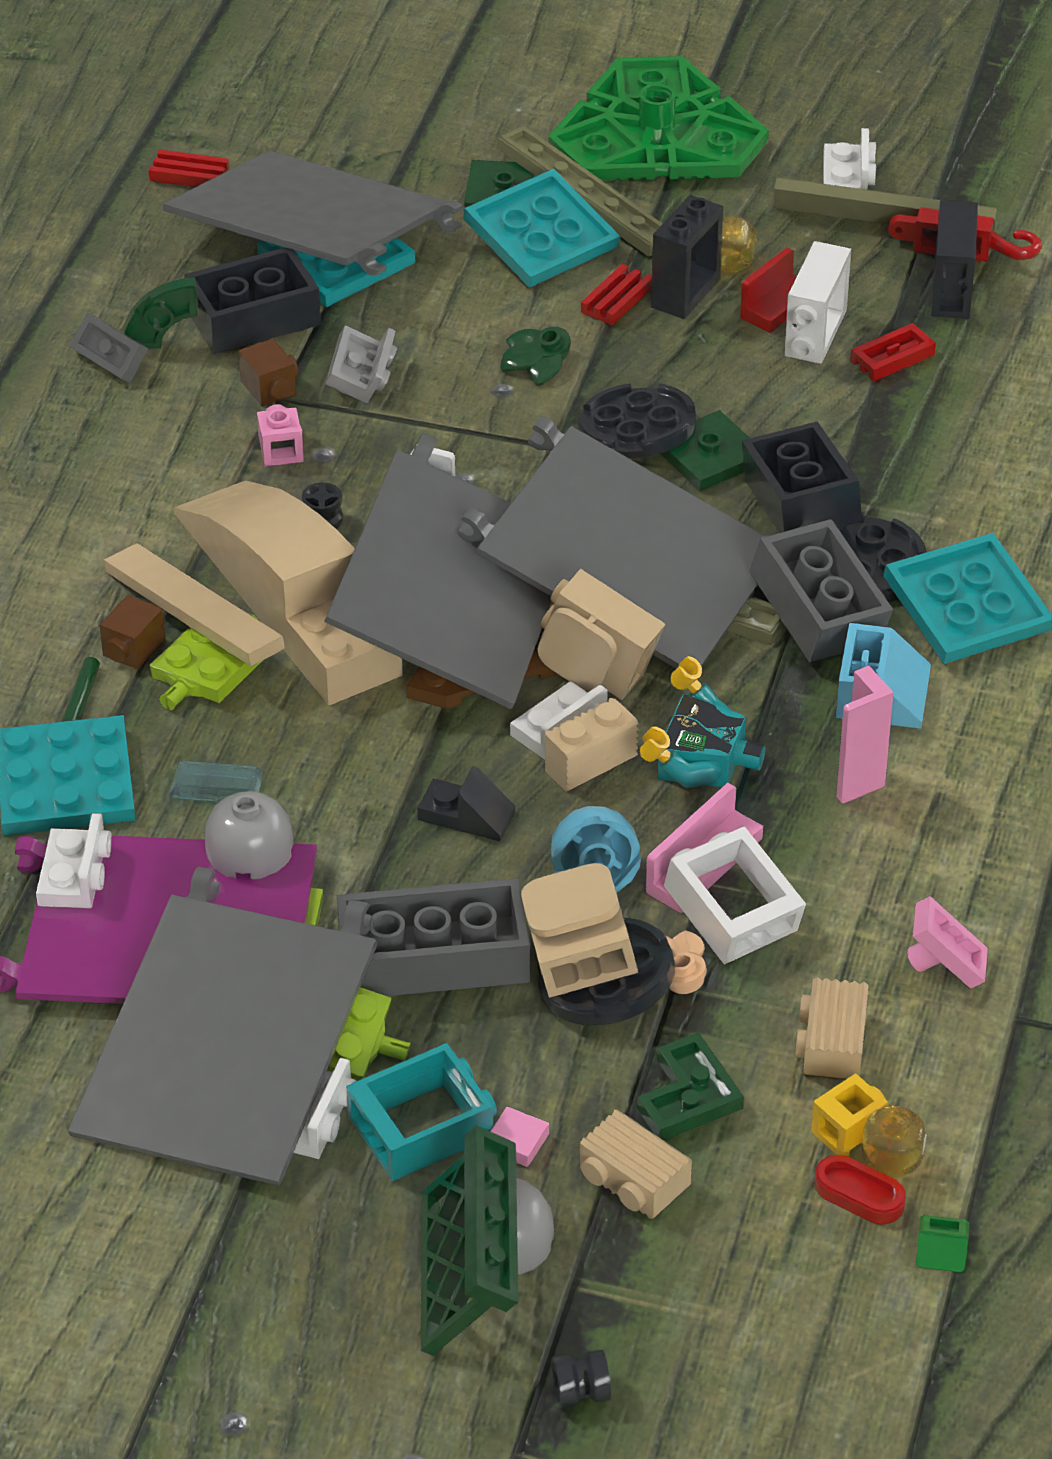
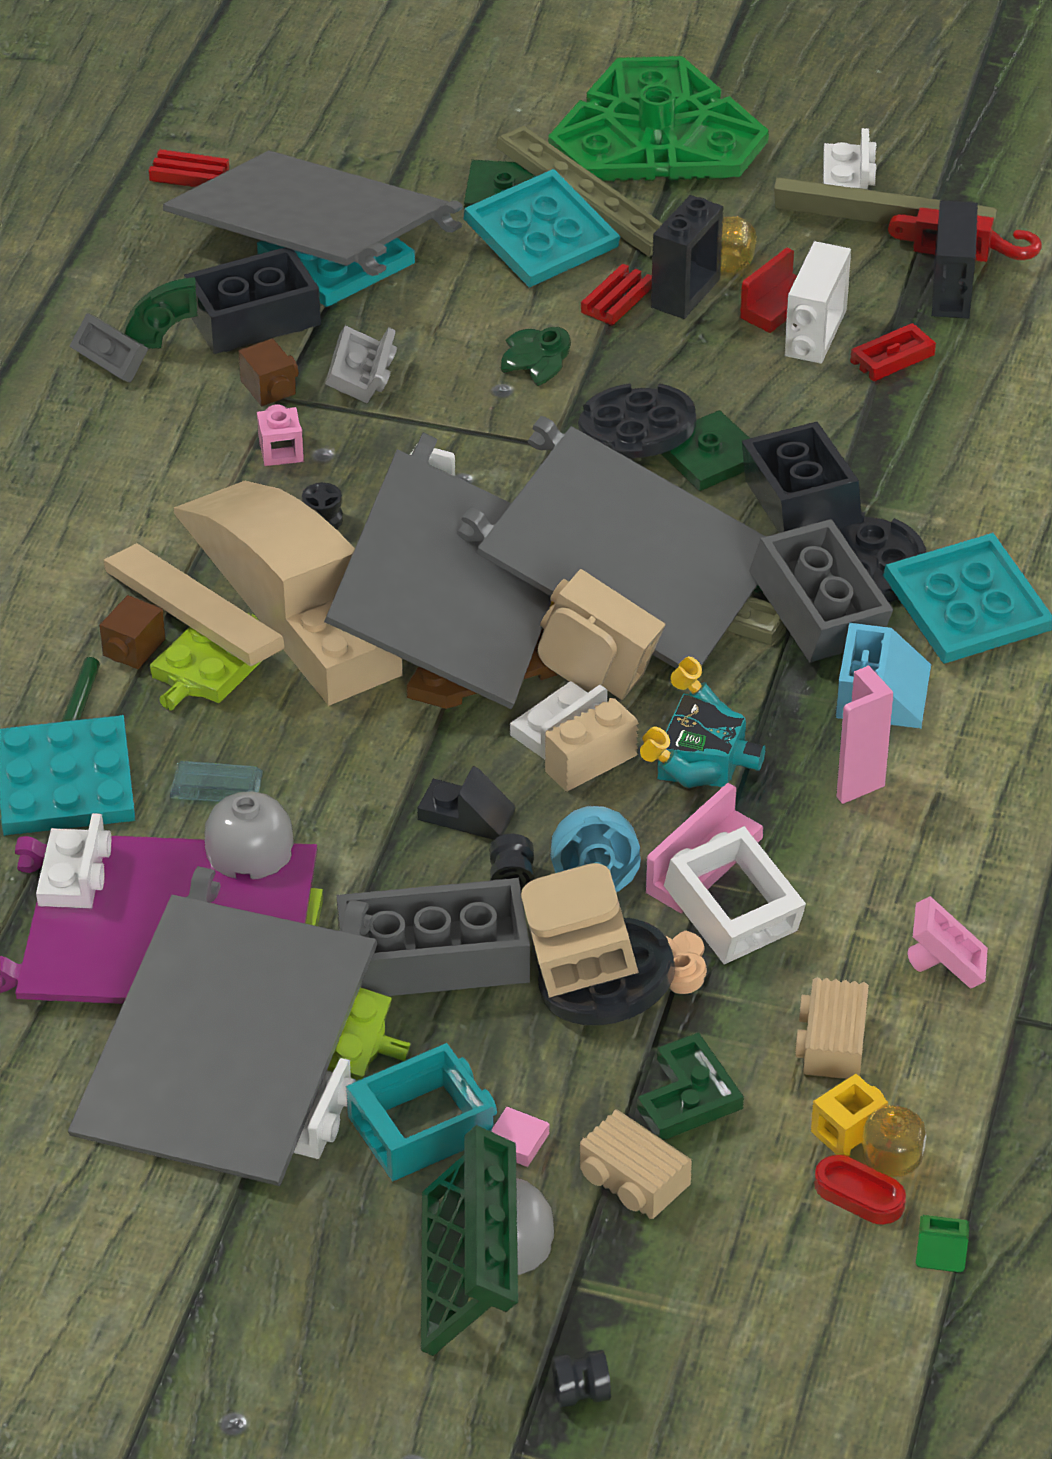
none -> black wheel [489,833,535,892]

